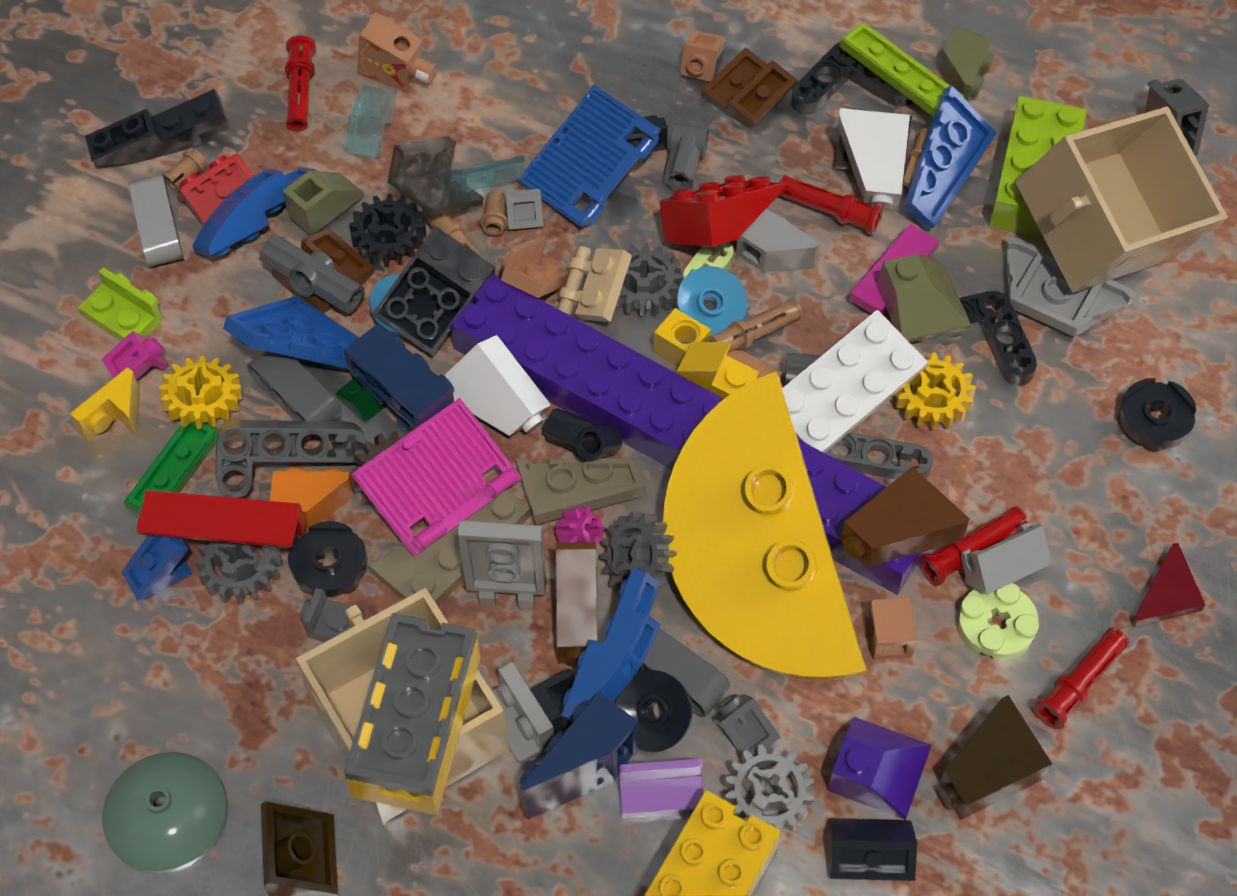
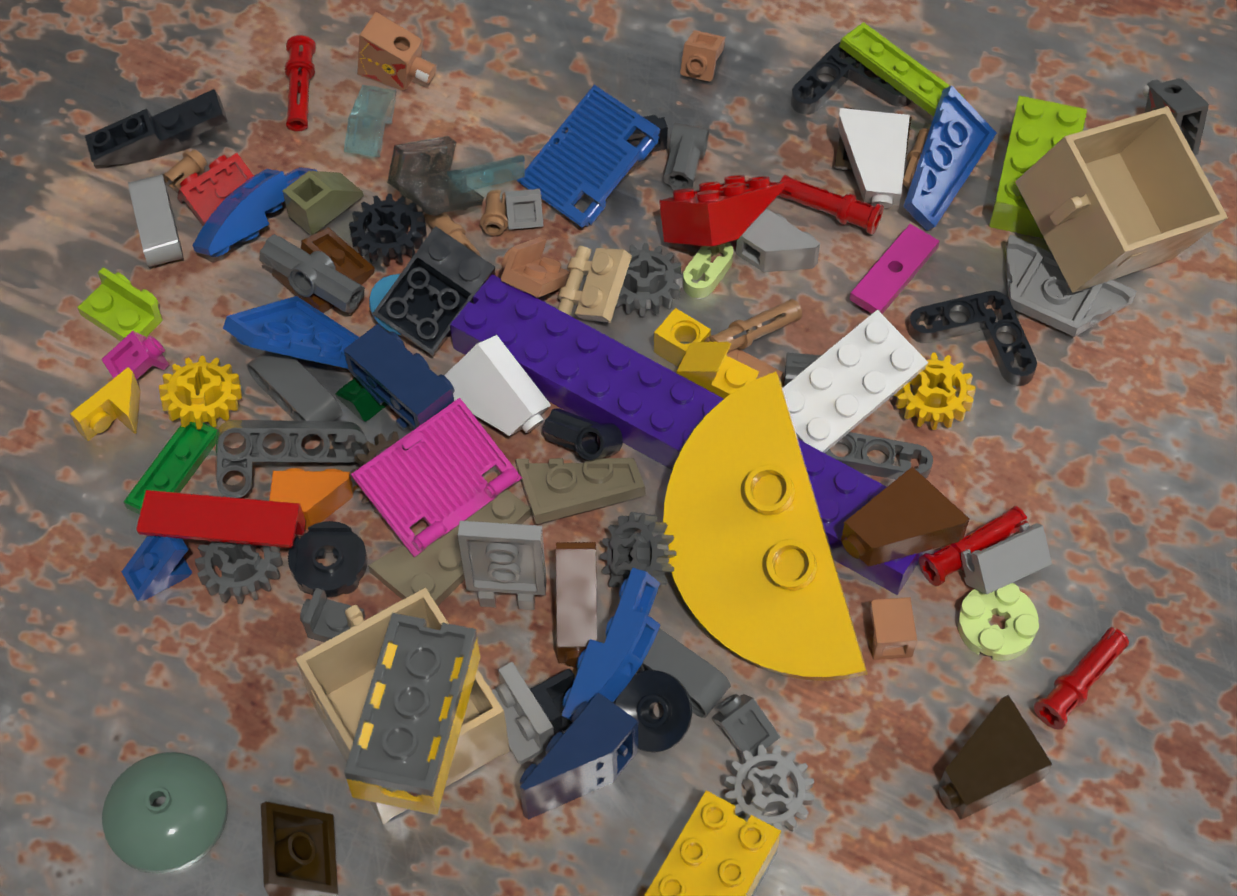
dark pink gear [556,506,604,550] -> none
medium lavender panel [619,759,704,818] -> none
dark azure dish [676,266,748,335] -> none
reddish brown slope [701,47,798,126] -> none
dark purple slope [827,717,932,820] -> none
black panel [828,818,918,881] -> none
olive slope [877,253,971,343] -> none
olive slope [939,27,995,103] -> none
black plate [1117,378,1197,452] -> none
dark red tile [1132,543,1206,627] -> none

